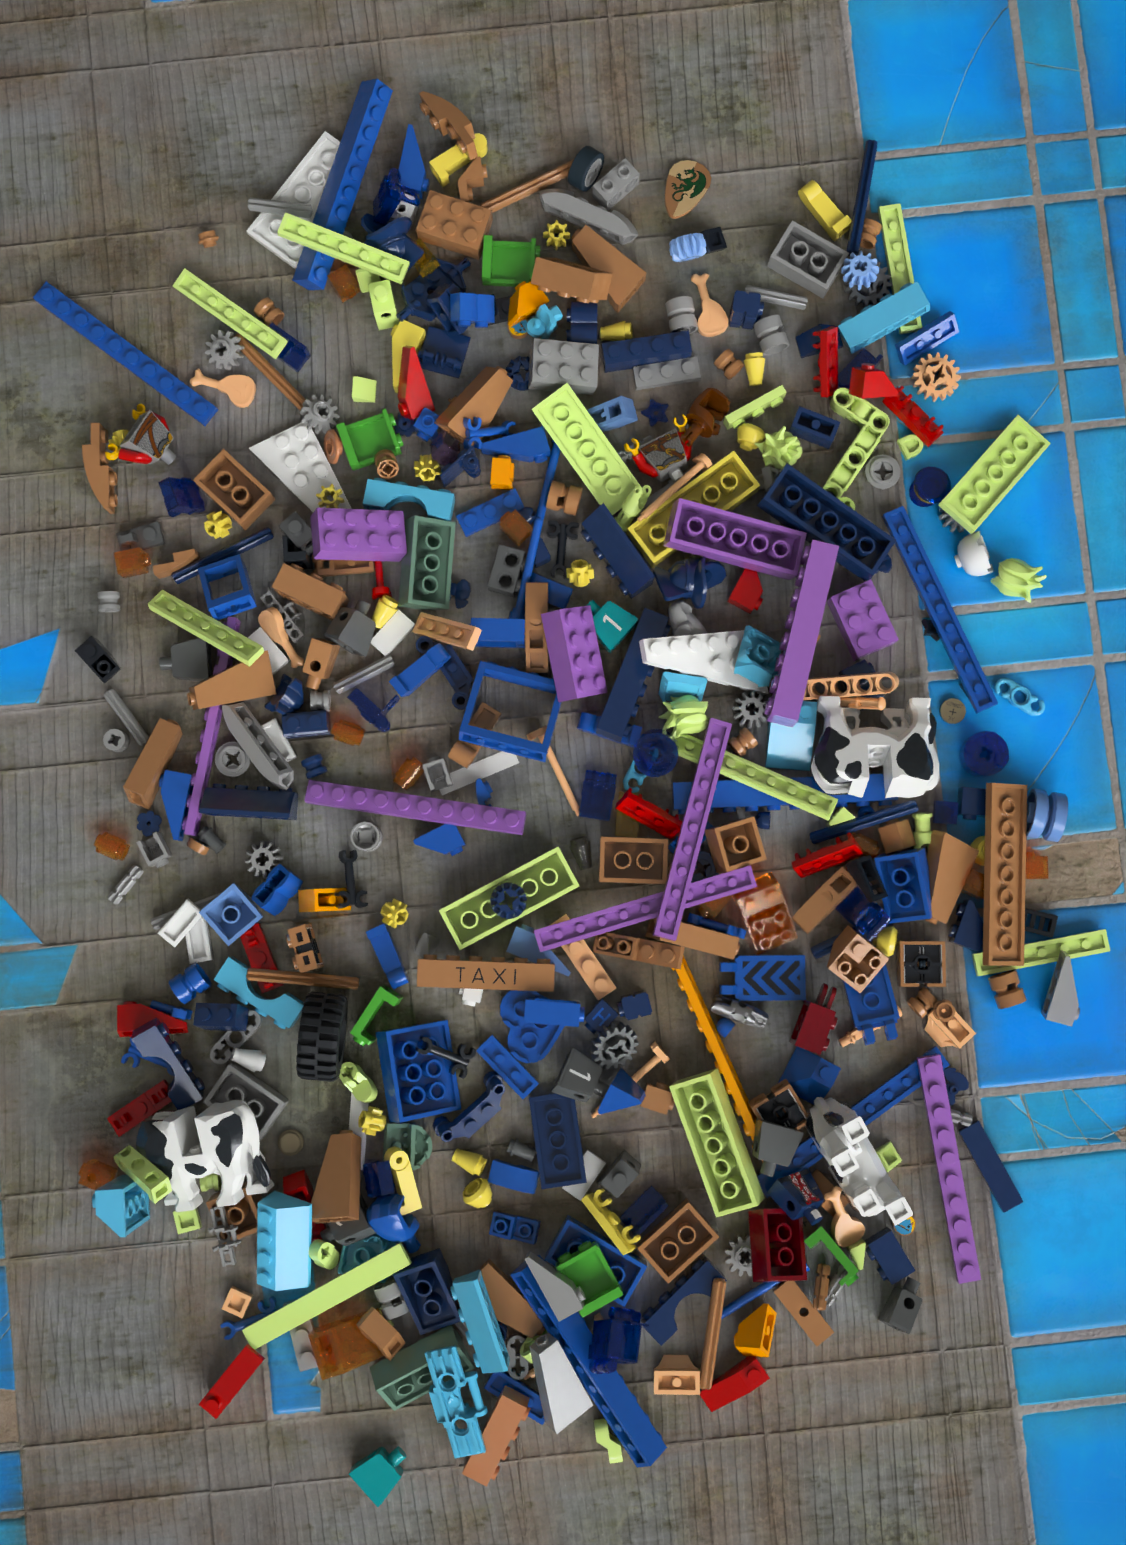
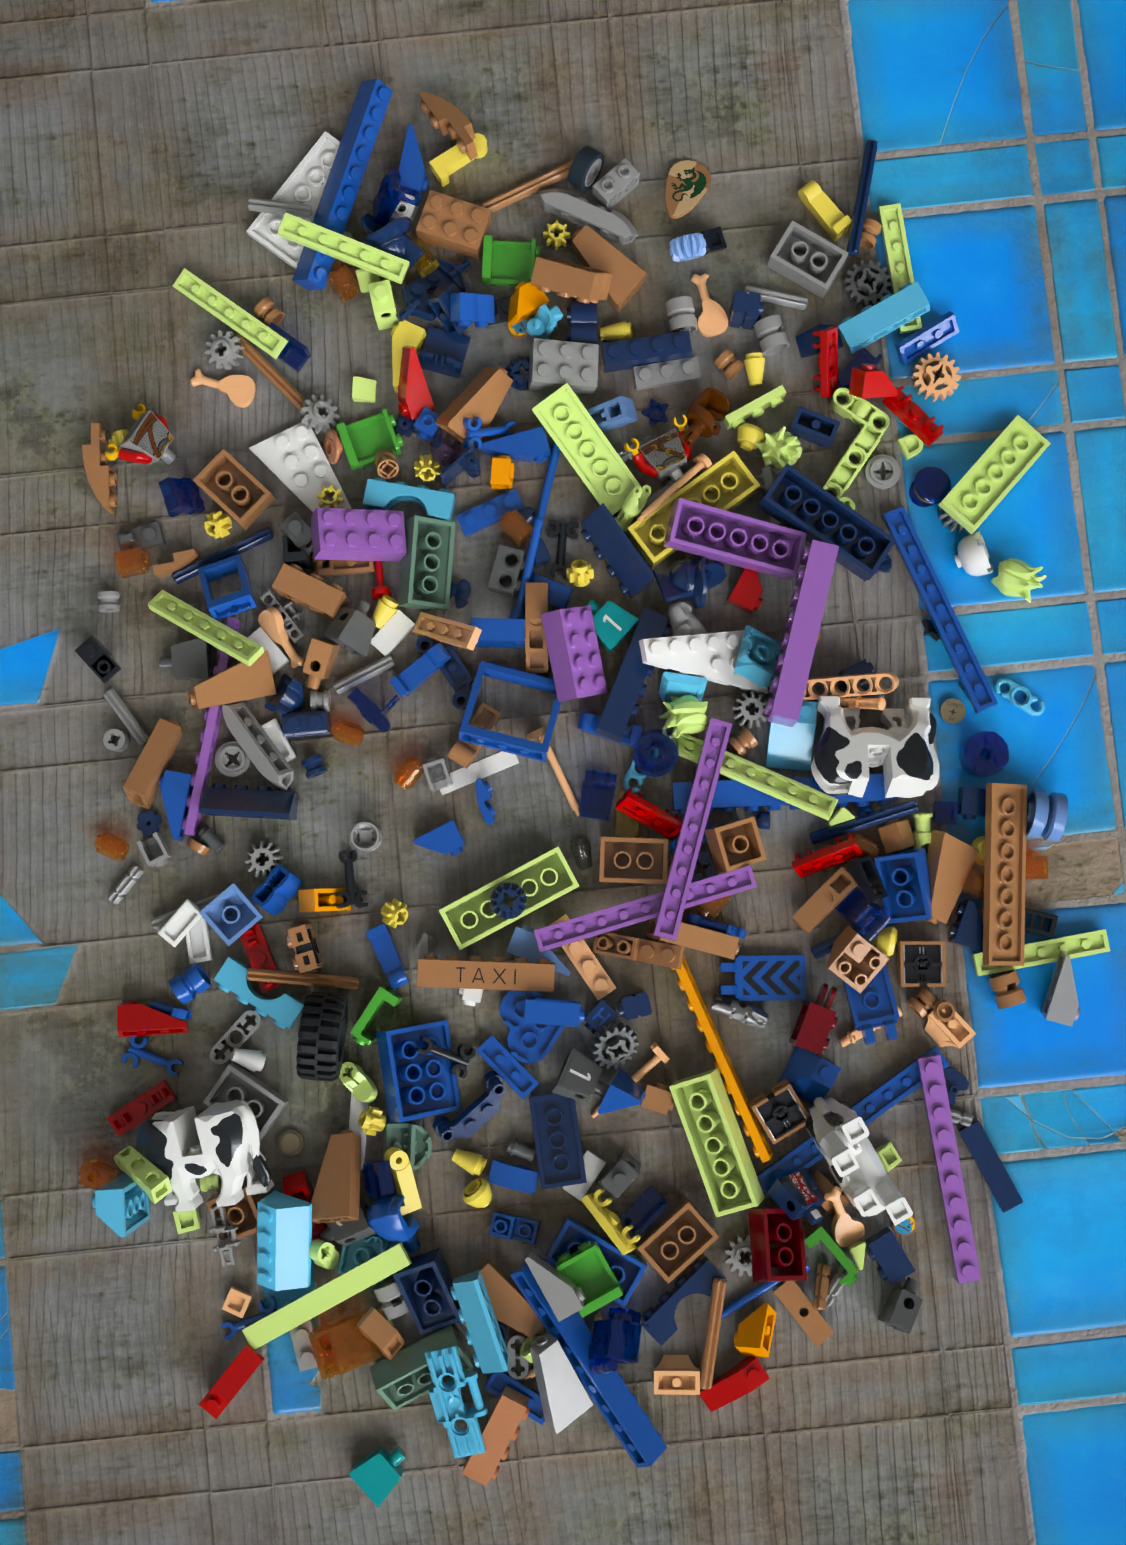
blue plate [33,281,218,426] -> none
dark blue arch [131,1018,205,1110] -> none
dark blue brick [193,1003,249,1031] -> none
medium nougat plate [198,230,219,248] -> none
medium lavender plate [304,780,526,835] -> none
medium nougat slope [458,156,488,202] -> none
medium nougat wheel [546,480,583,516] -> none
yellowish green piece [594,1418,623,1464] -> none
blue hinge [716,1018,735,1038] -> none
clear orange slope [732,872,798,955] -> none
dark grey torso [752,1118,803,1177] -> none
medium lavender brick [827,579,899,661] -> none
light blue gear [841,250,879,290] -> none

